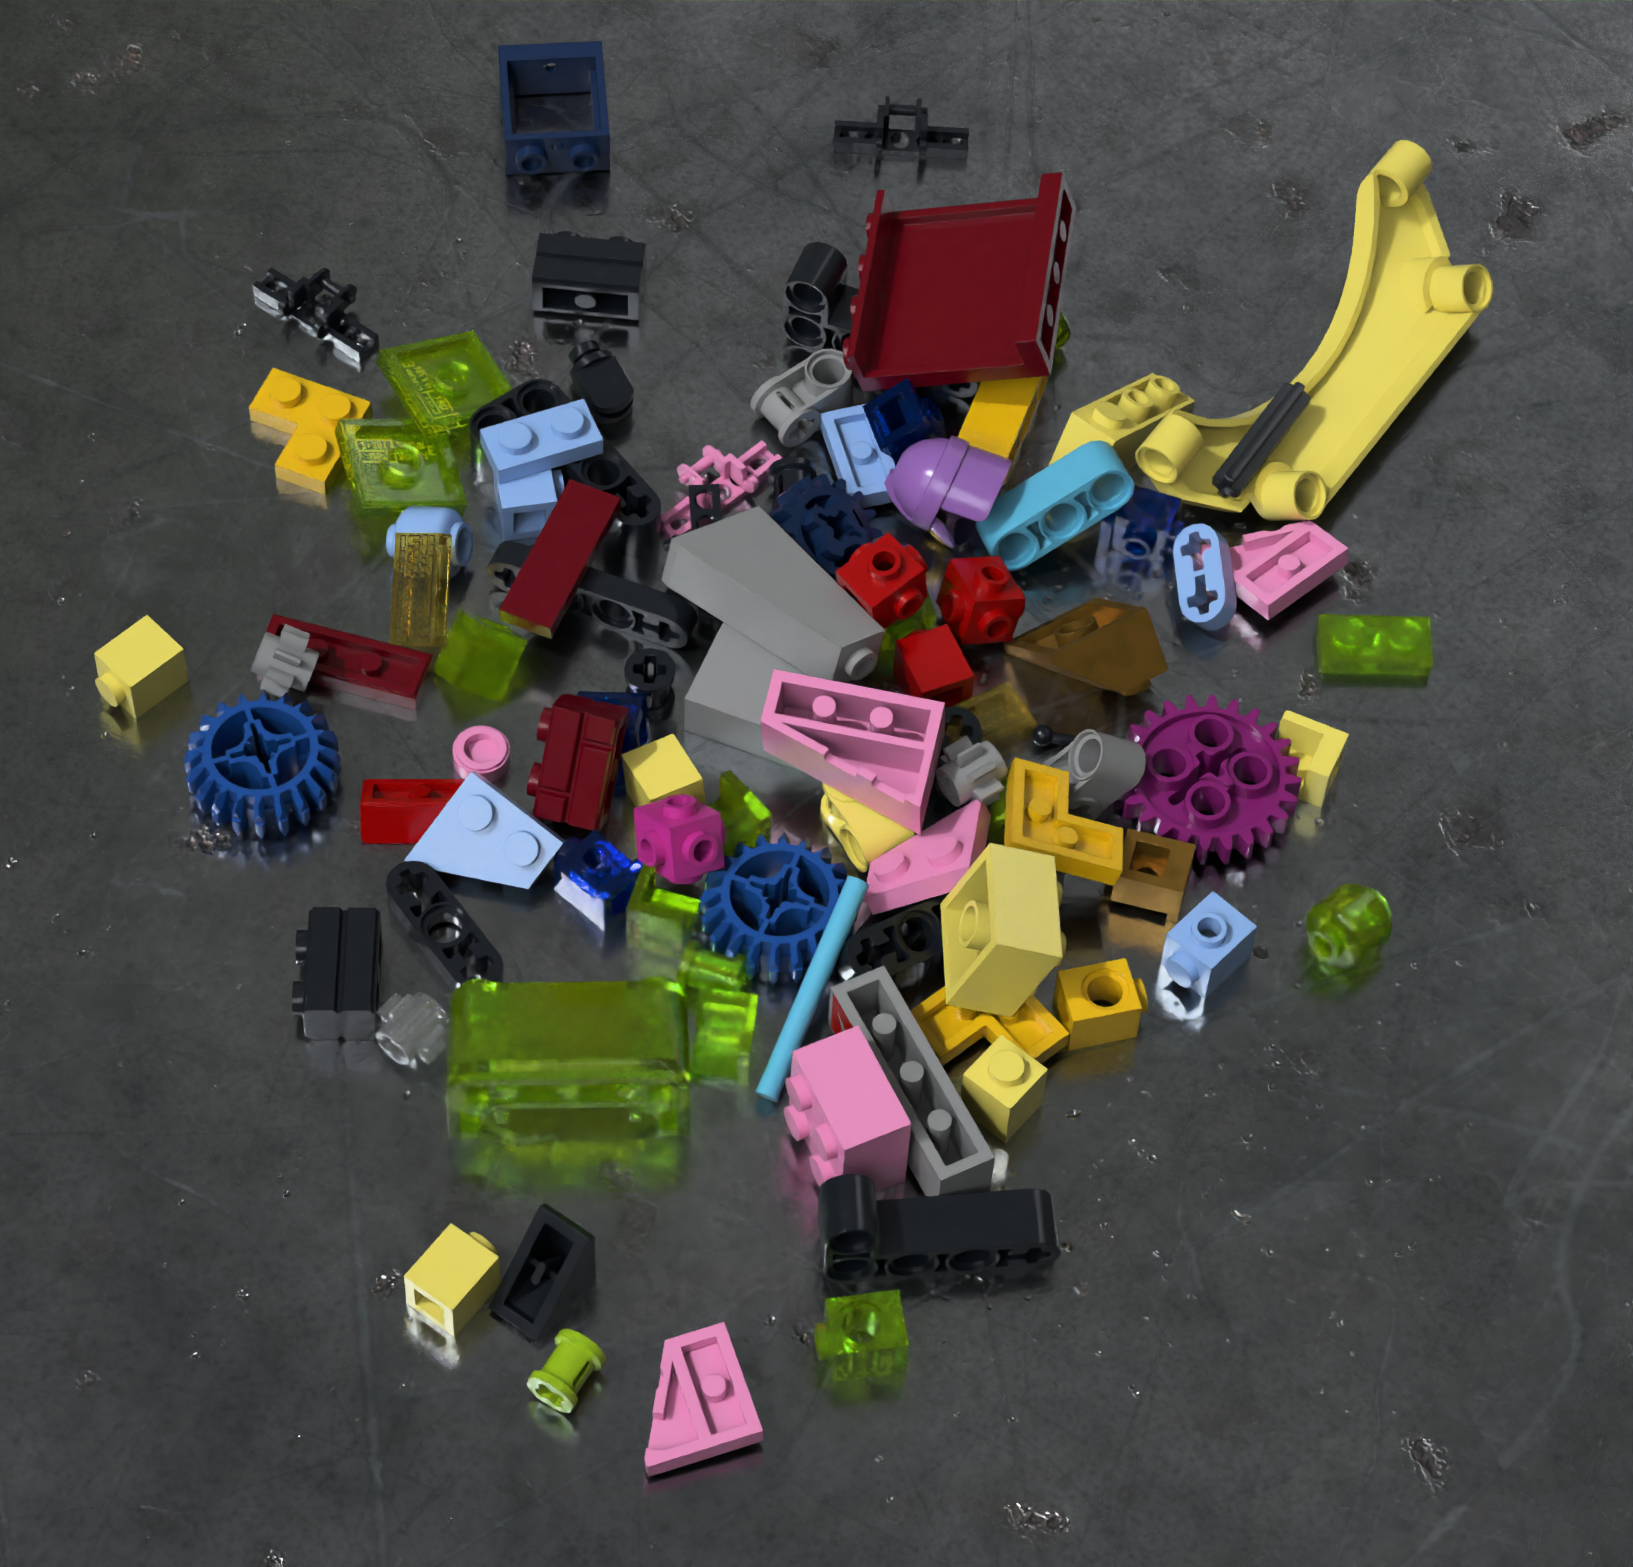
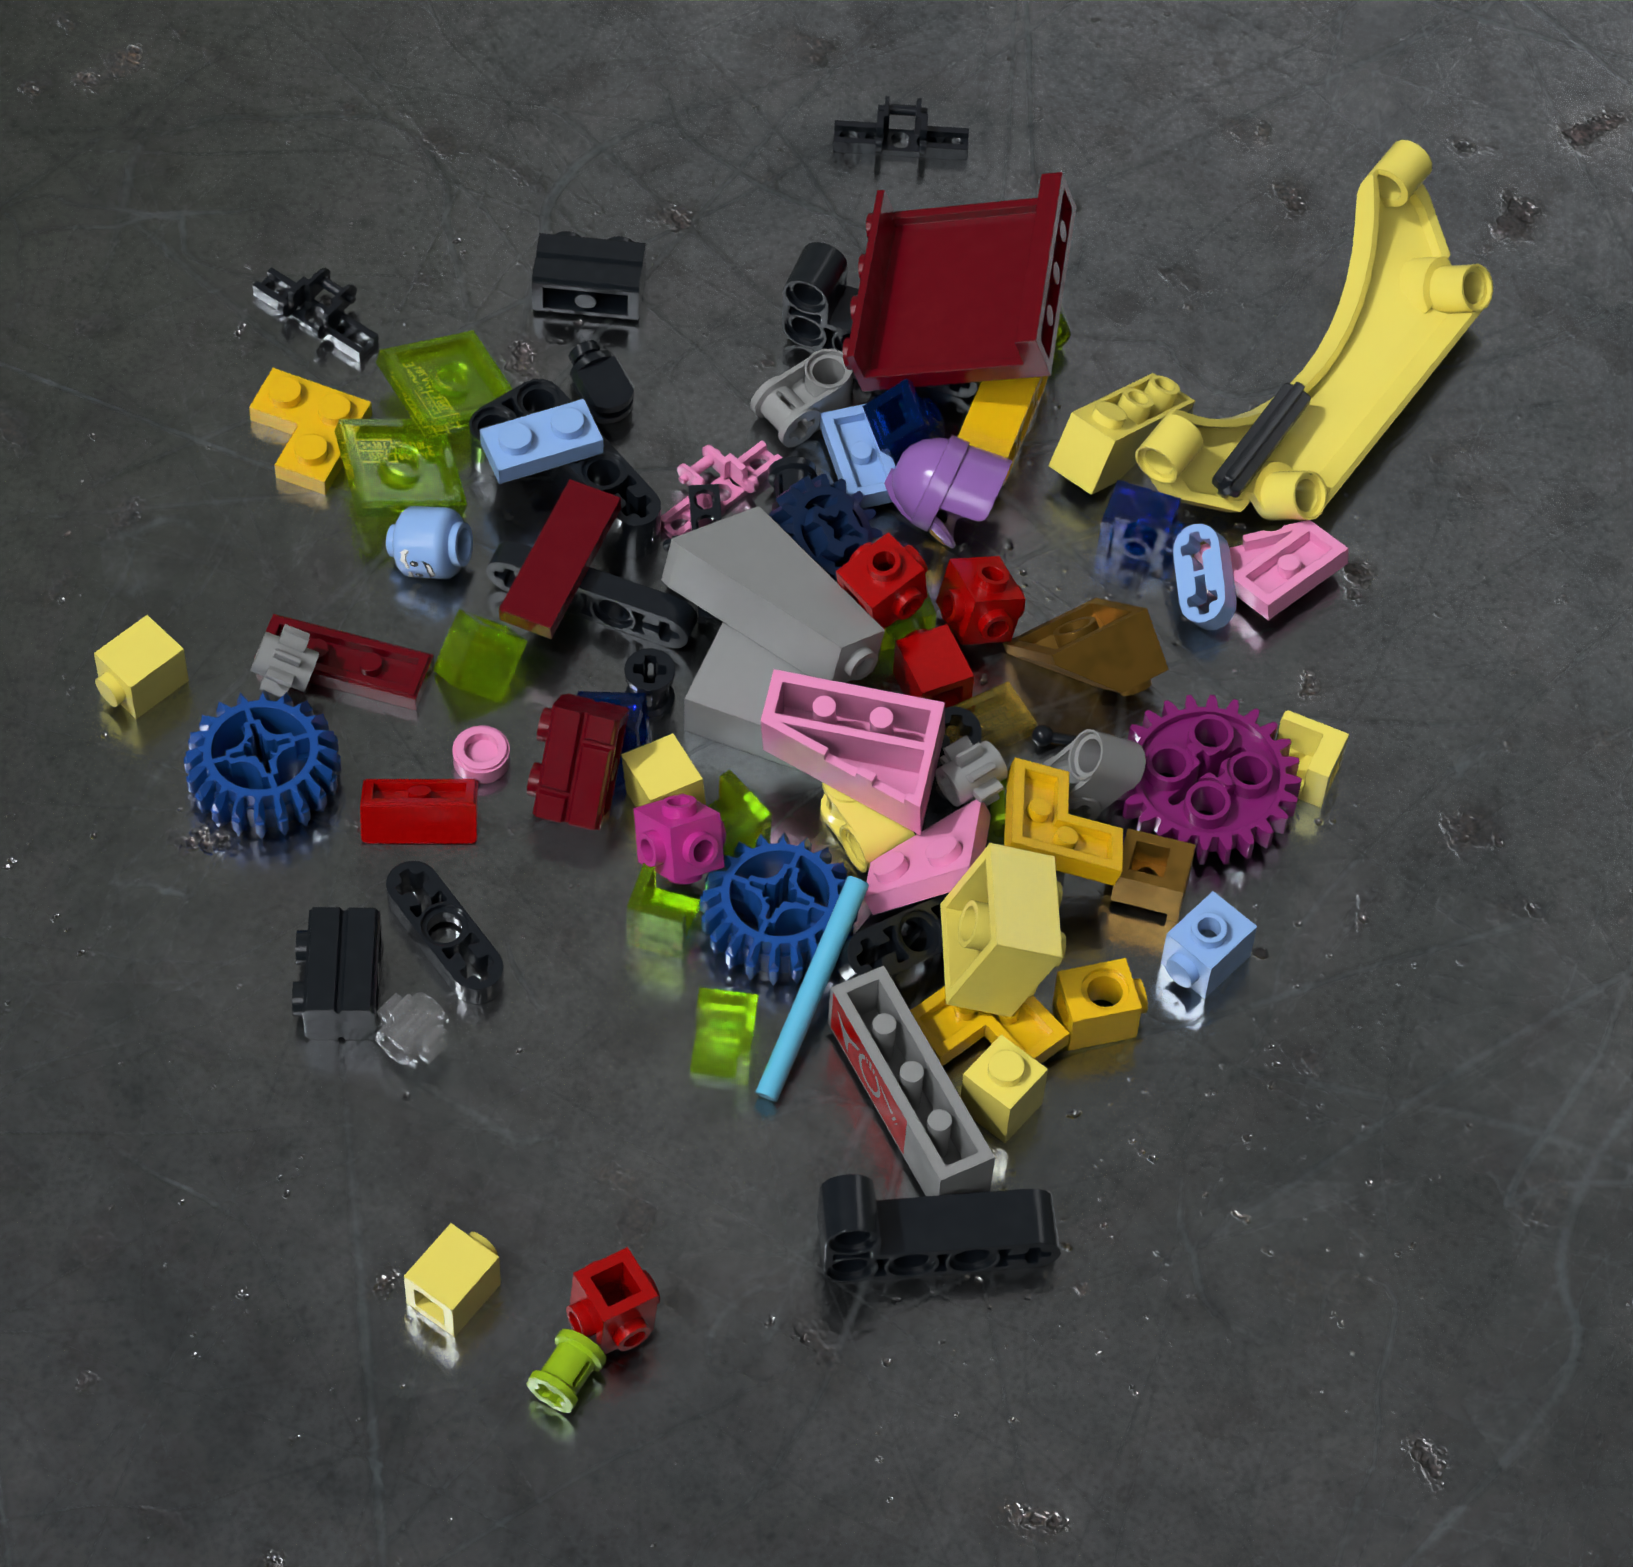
clear yellow tile [390,533,452,648] -> none
light blue wing [405,771,567,889] -> none
clear neon green windscreen [446,976,691,1139] -> none
black slope [488,1203,596,1341] -> none
light blue brick [493,469,565,541] -> none
dark blue window [498,41,610,175] -> none
clear blue brick [553,830,645,931] -> none
bright pink wing [644,1322,764,1477] -> none
clear neon green bush [676,939,747,1006] -> none
bright pink brick [784,1025,911,1193] -> none
clear neon green brick [814,1289,909,1382] -> none
medium azure beam [975,440,1134,571] -> none
clear neon green head [1305,883,1393,970] -> none
clear neon green plate [1316,614,1433,675] -> none
none -> red brick [566,1247,660,1354]

